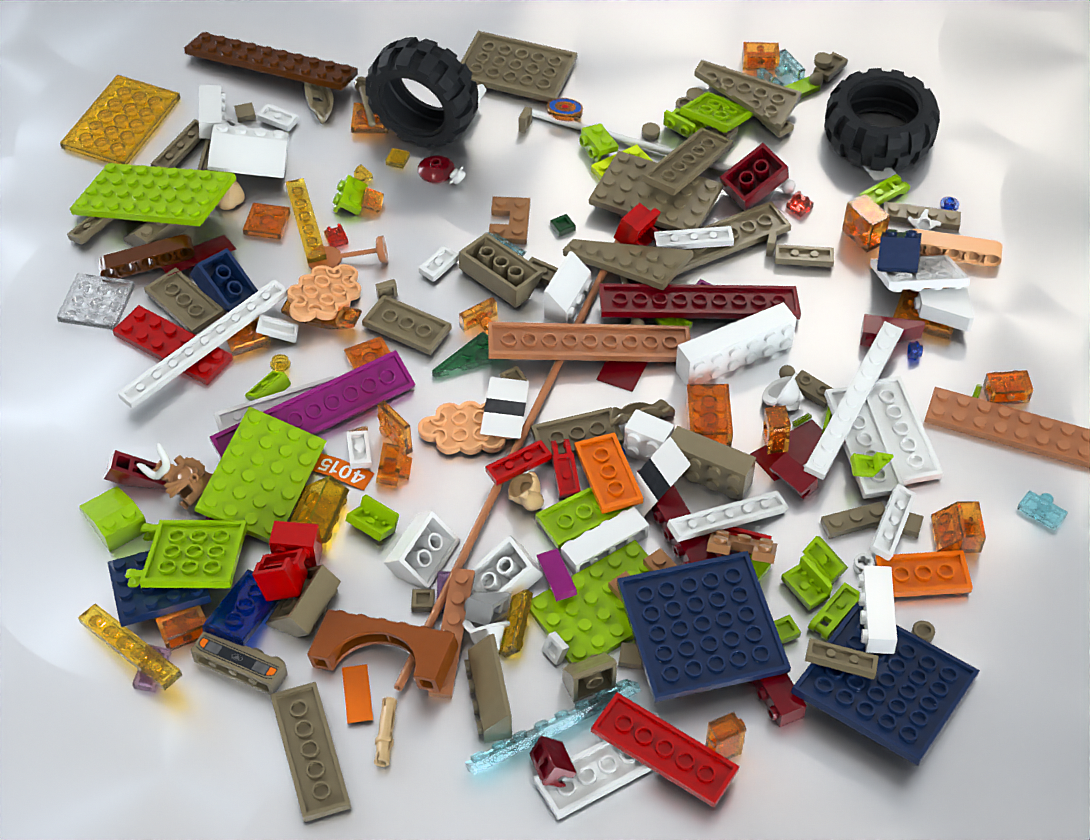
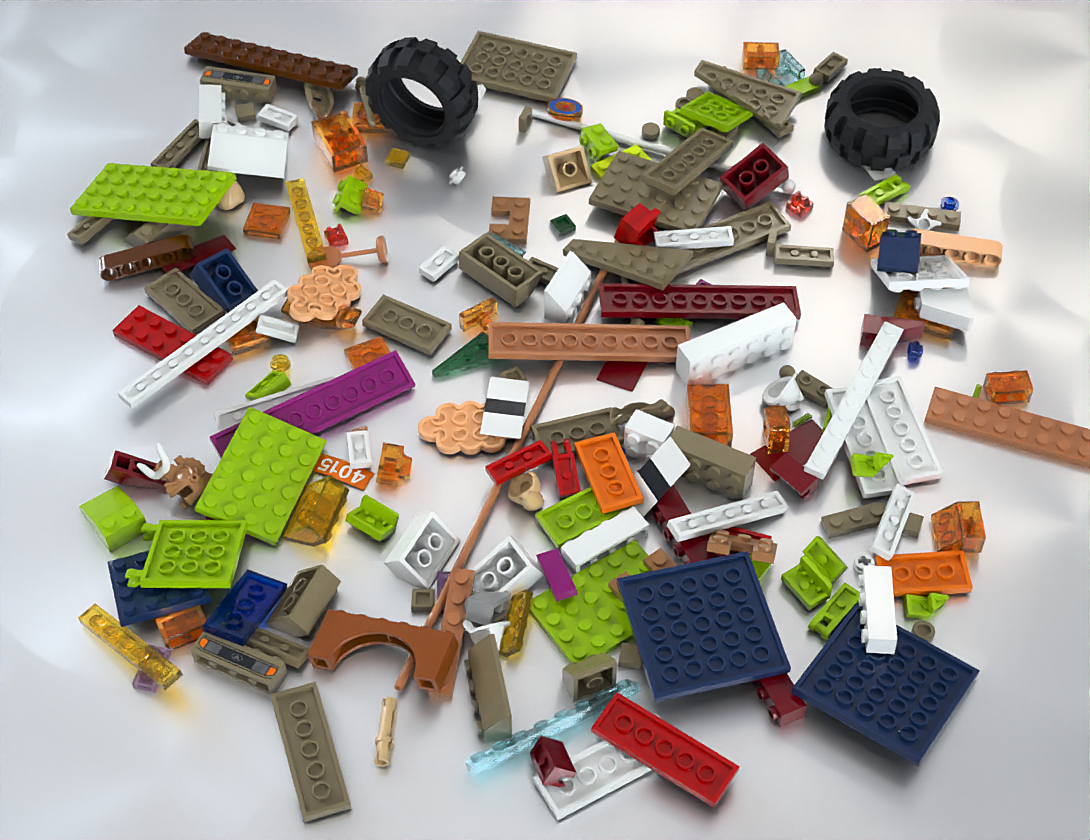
clear plate [57,273,135,330] -> none
clear yellow plate [60,75,180,164] -> none
red plate [252,548,308,601] -> none
red brick [269,521,323,568] -> none
orange sticker [342,664,373,724] -> none
dark tan tile [375,279,398,300] -> none
clear orange plate [377,400,413,455] -> none
dark red dish [418,155,455,183] -> none
white plate [541,632,569,665] -> none
clear orange brick [705,712,747,759] -> none
lime plate [774,614,801,644] -> none
dark tan plate [805,638,879,679] -> none
dark tan tile [814,52,832,69] -> none
clear light blue tile [1017,490,1068,531] -> none
none -> dark tan brick [200,66,277,104]
none -> dark tan plate [219,616,309,668]
none -> clear orange brick [311,111,368,172]
none -> tan slope [542,146,592,192]
none -> lime slope [903,593,949,619]

